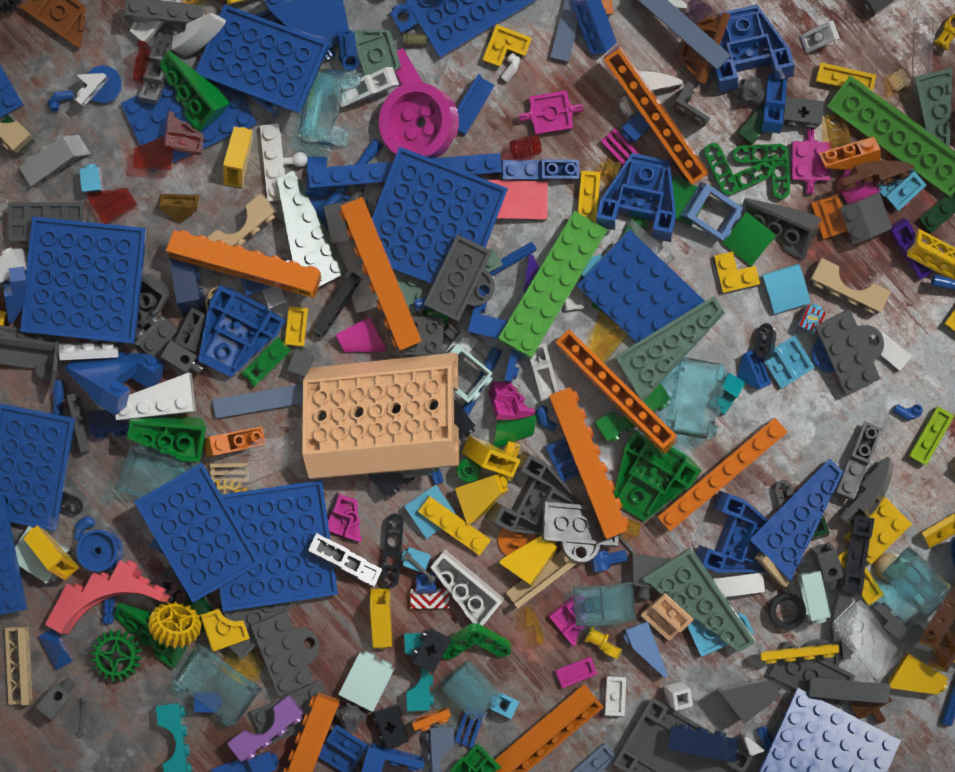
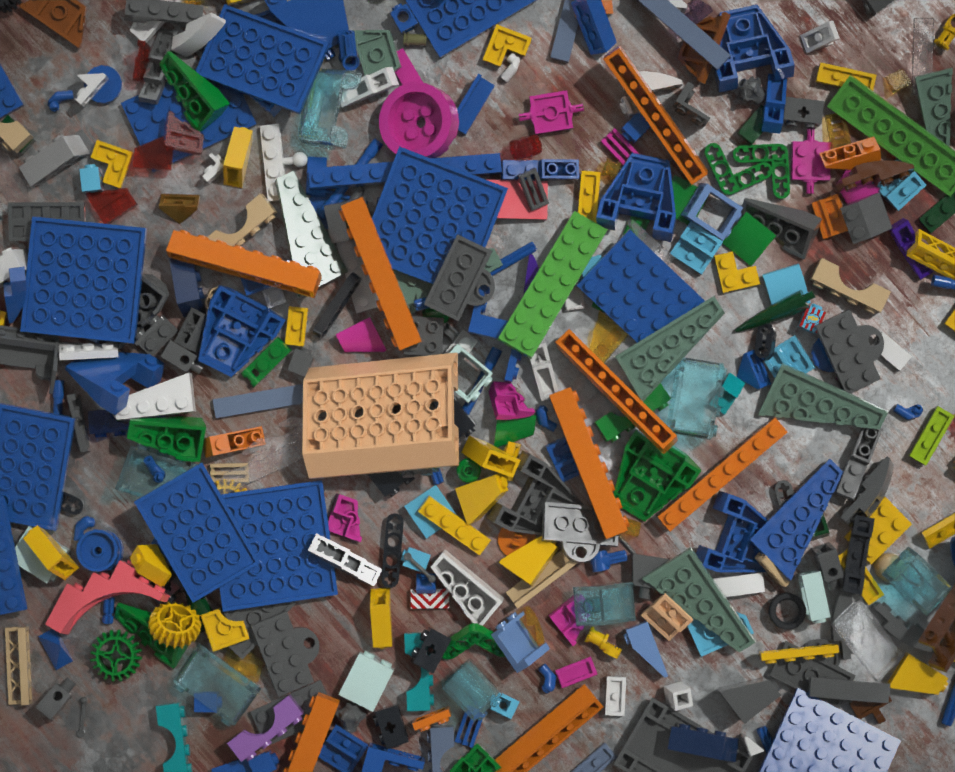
none -> yellow plate [91,140,134,189]
none -> yellow slope [129,544,172,587]
none -> blue arm [144,456,166,483]
none -> white bracket [202,153,224,184]
none -> medium blue panel [491,611,550,673]
none -> dark grey tile [517,168,549,211]
none -> blue arm [538,664,556,693]
none -> medium azure slope [670,221,723,275]
none -> dark green piece [735,290,815,333]
none -> sand green wing [758,363,888,429]

